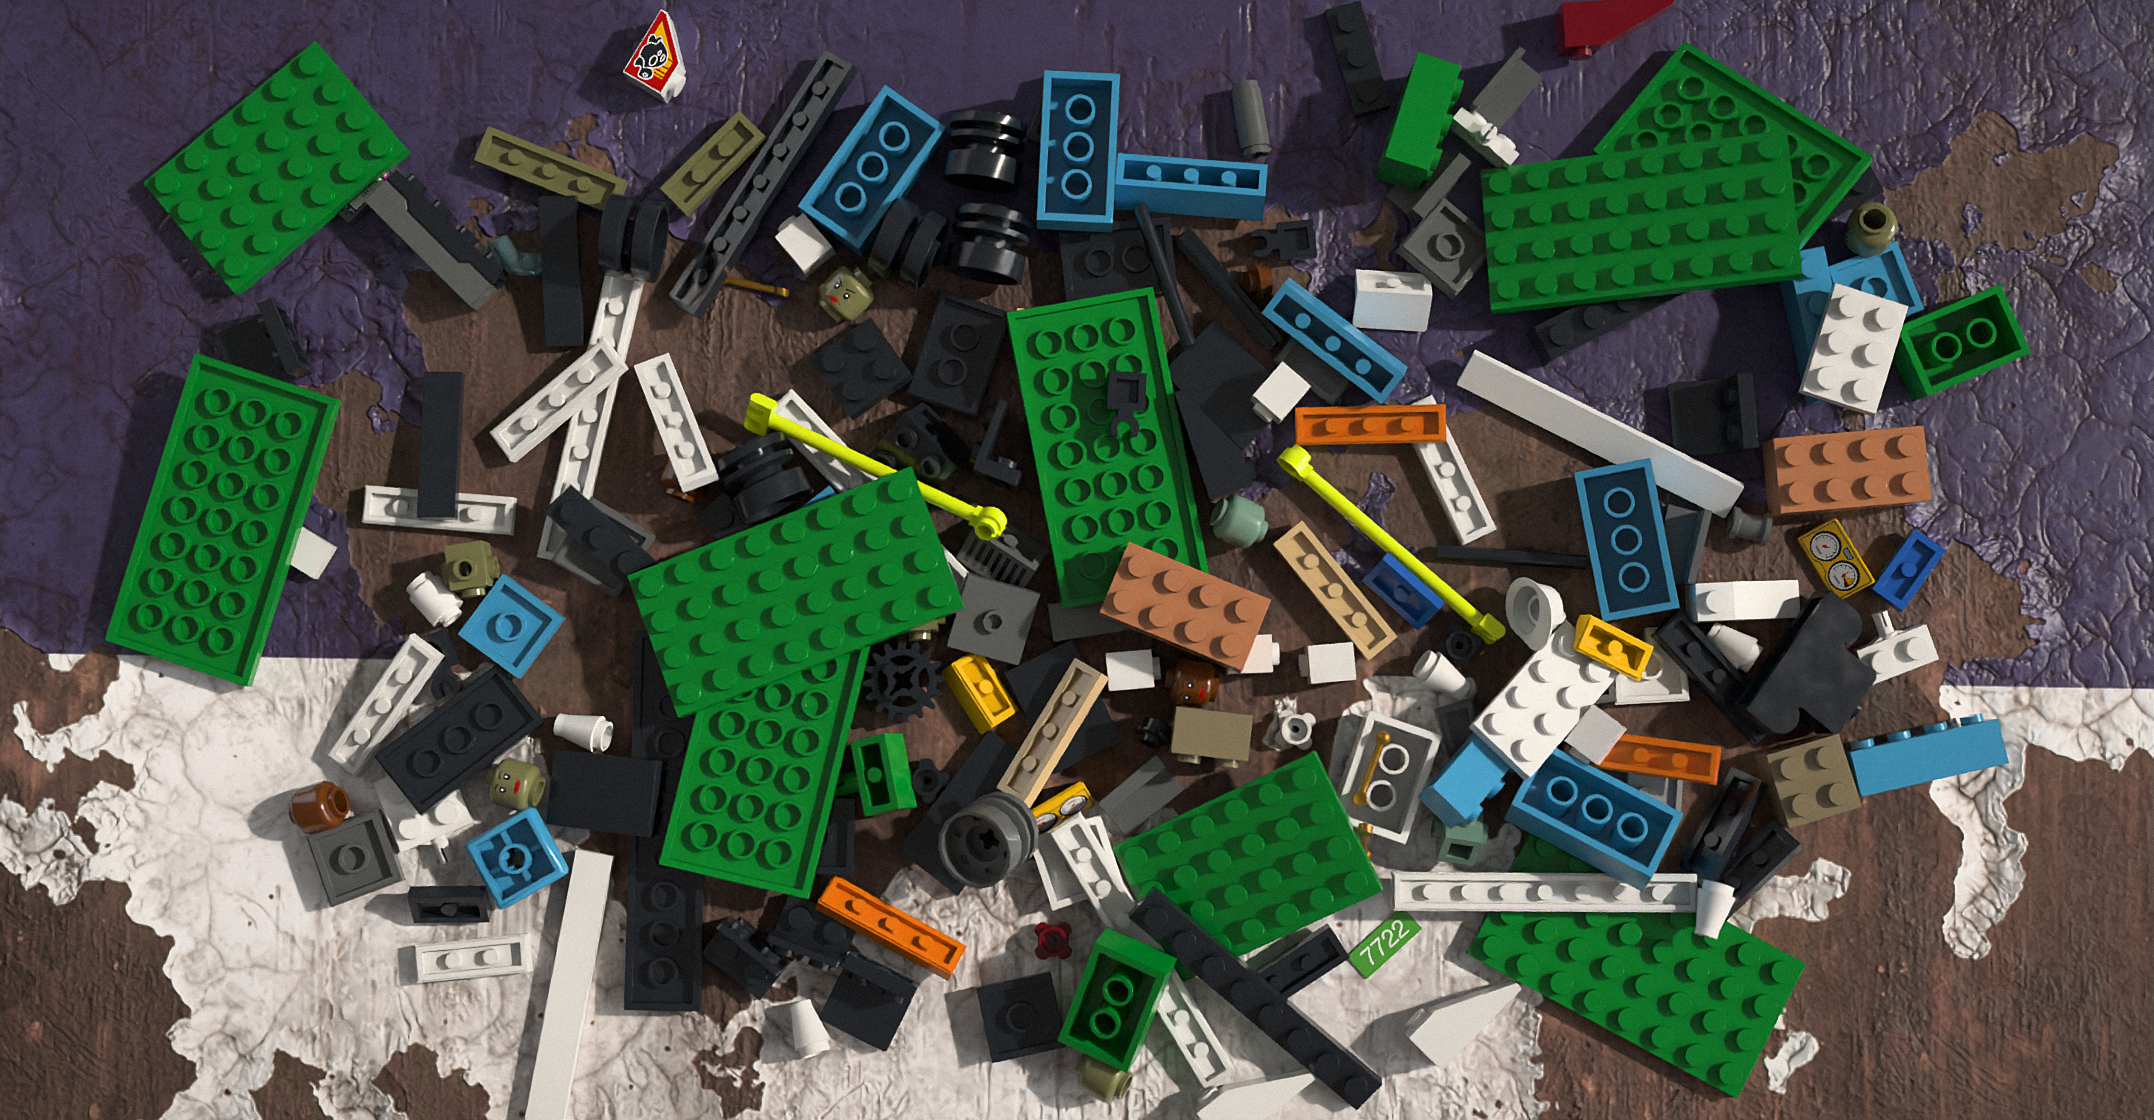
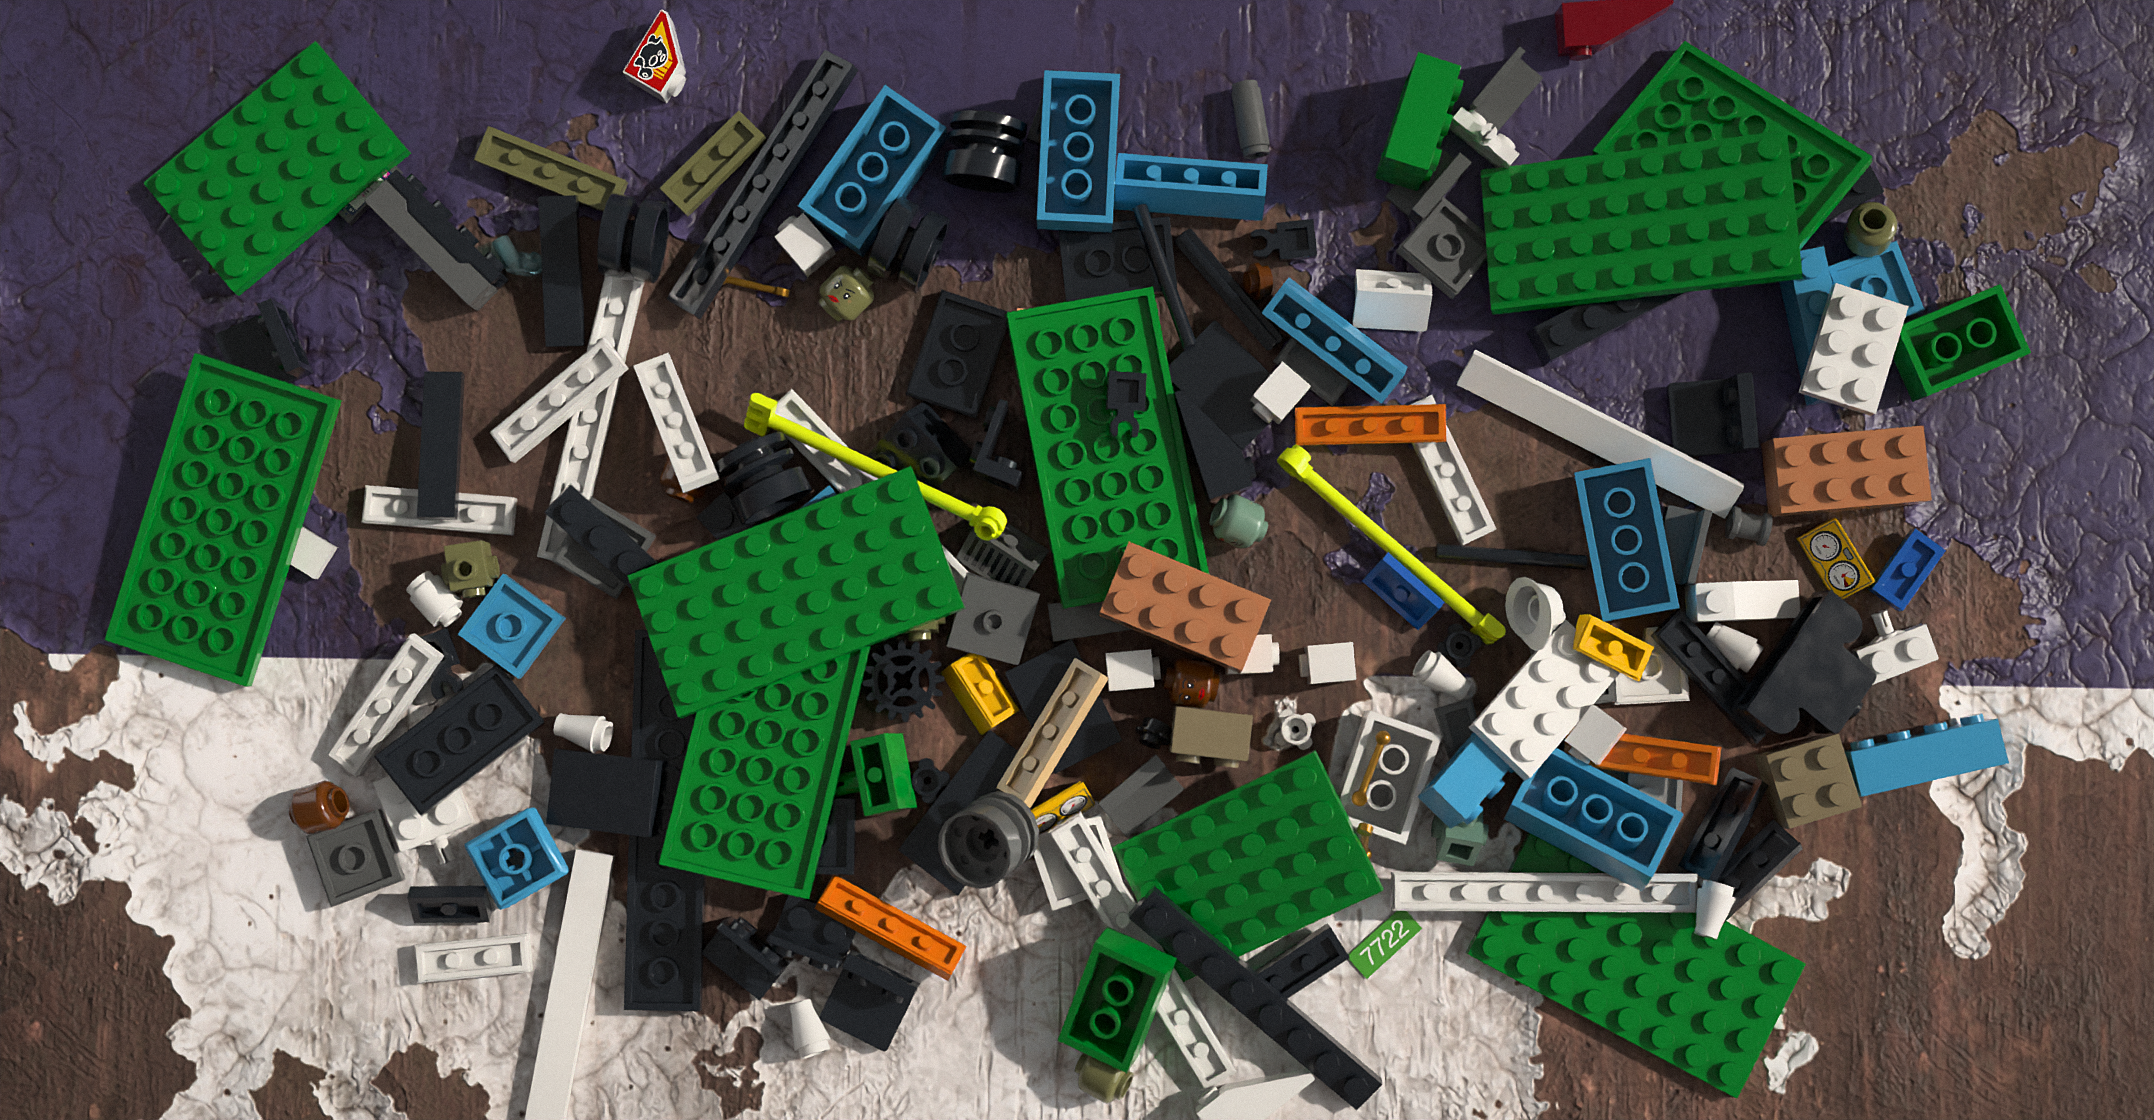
olive head [485,758,545,812] -> none
black plate [809,317,914,421] -> none
black wheel [945,203,1033,286] -> none
black plate [976,971,1067,1063] -> none
dark red plate [1034,922,1072,960] -> none
tan plate [1272,521,1398,661] -> none
black plate [1324,1,1391,119] -> none
white slope [1404,980,1522,1070] -> none

